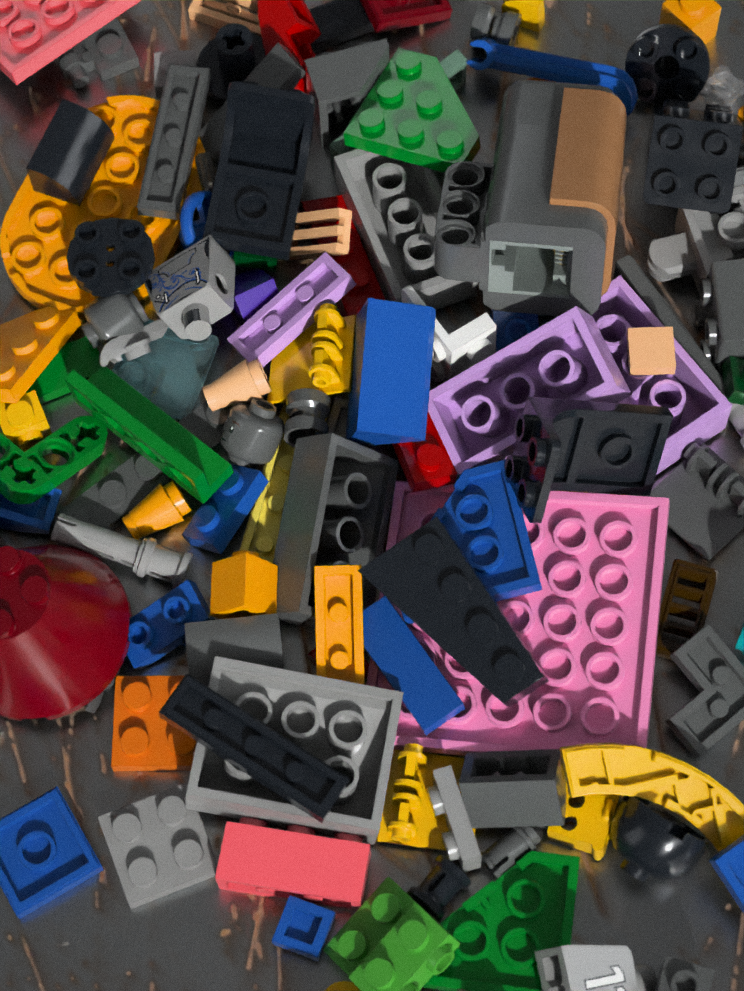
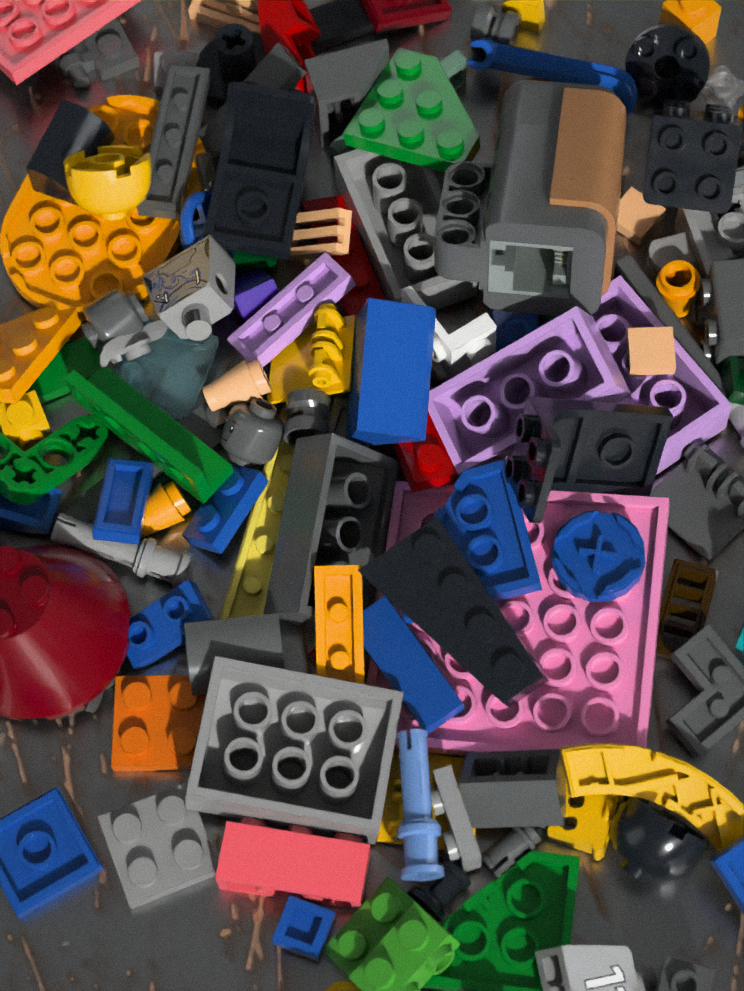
black plate [66,217,155,297] -> none
black tile [159,673,350,823] -> none
light orange brick [210,550,278,619] -> none
none -> yellow cylinder [63,145,152,221]
none -> blue tile [93,458,154,545]
none -> medium blue pin [396,729,445,882]
none -> blue tile [552,510,646,602]
none -> light nougat tile [617,186,666,246]
none -> light orange cone [656,260,701,318]

